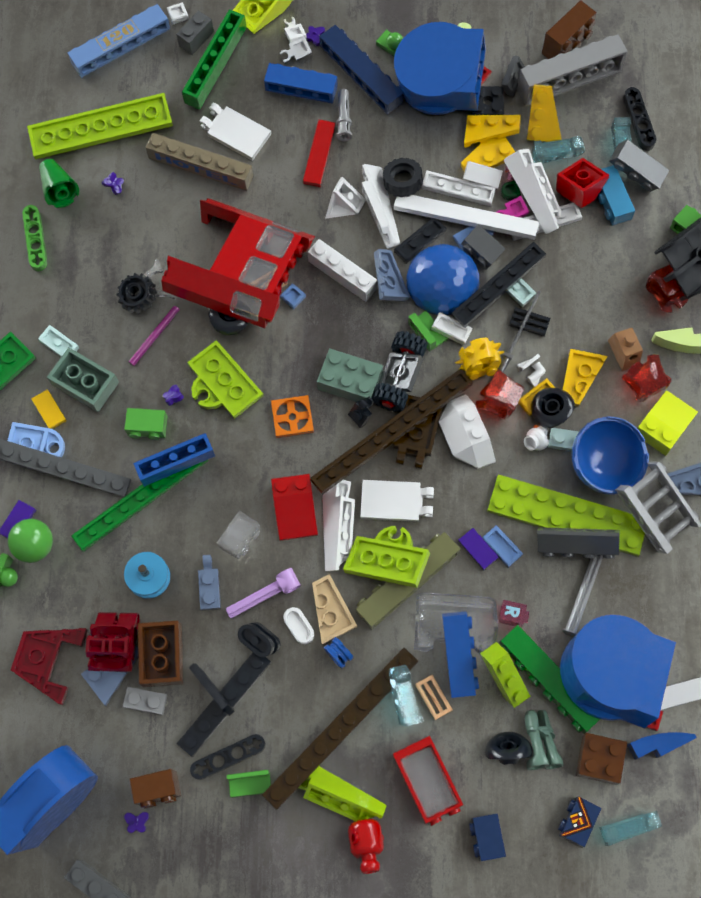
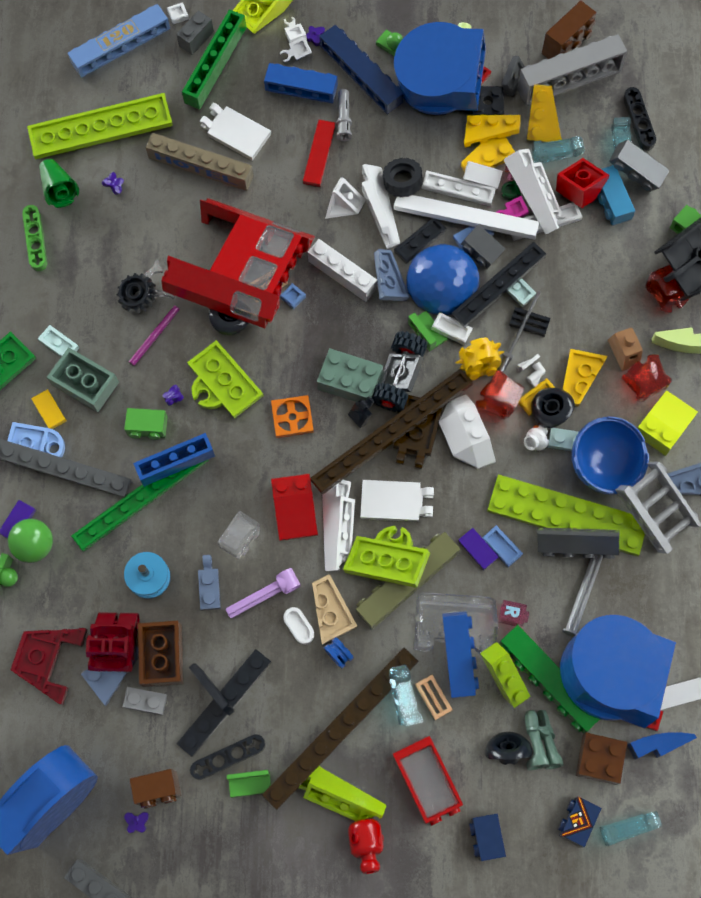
black brick [238,622,281,657] -> none

